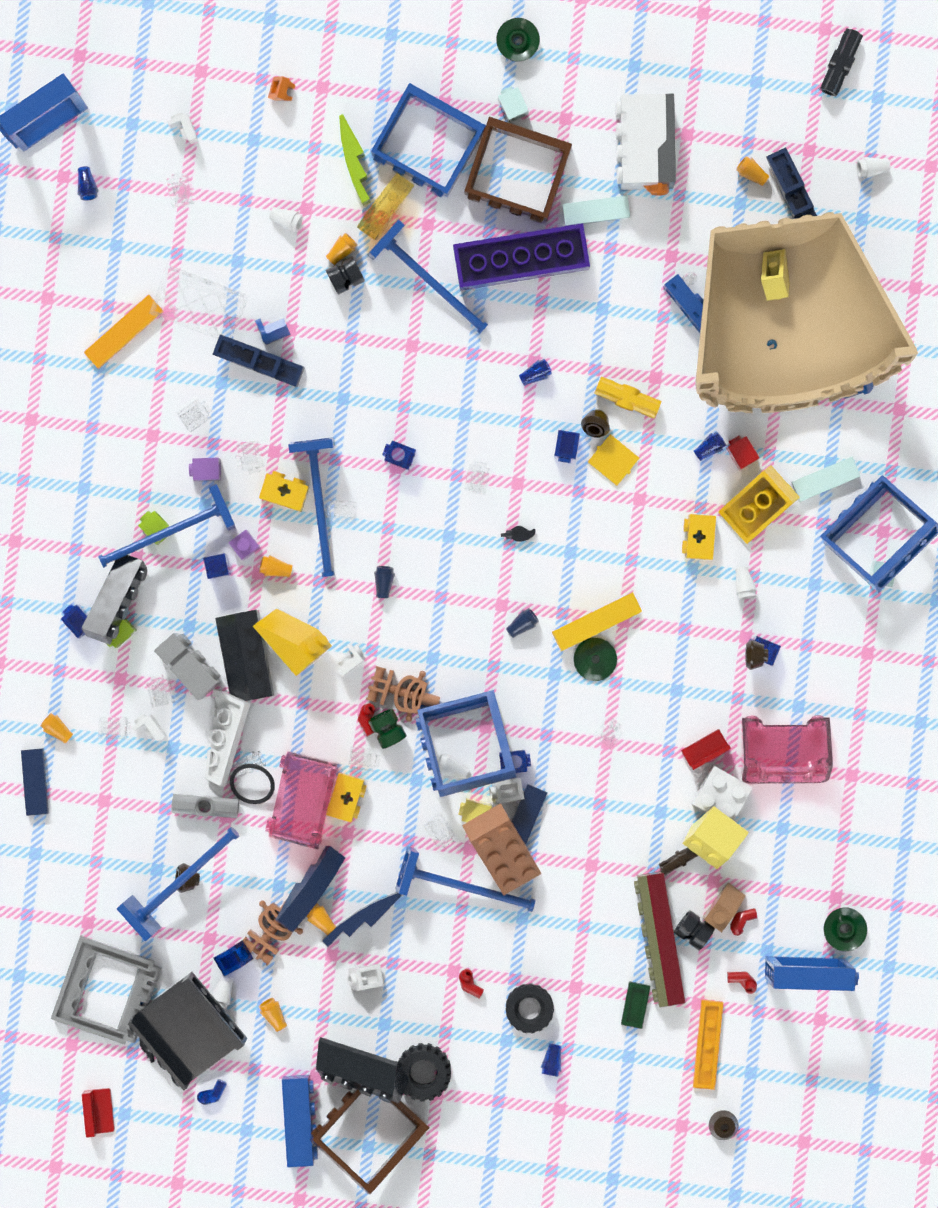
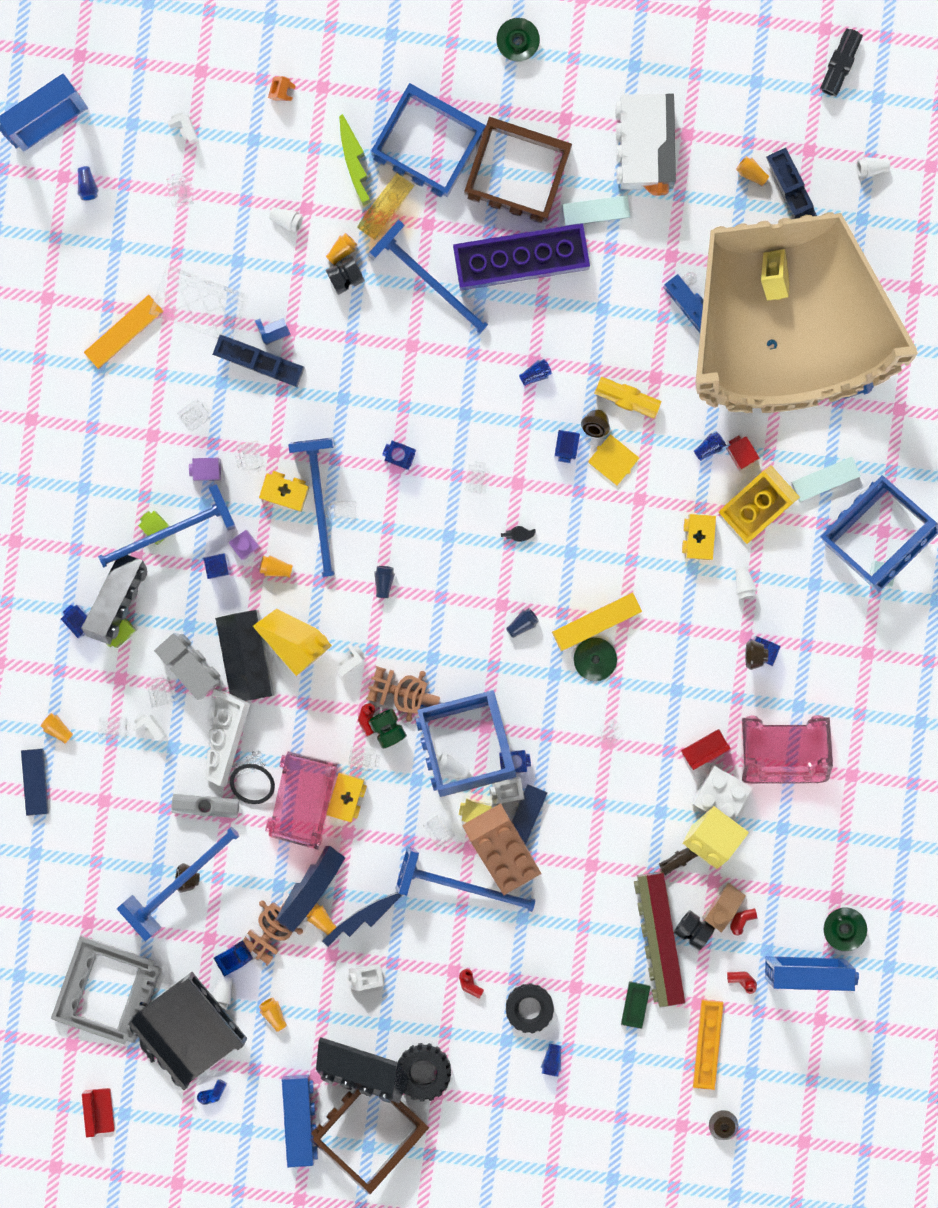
light aqua brick [498,86,529,123] -> none

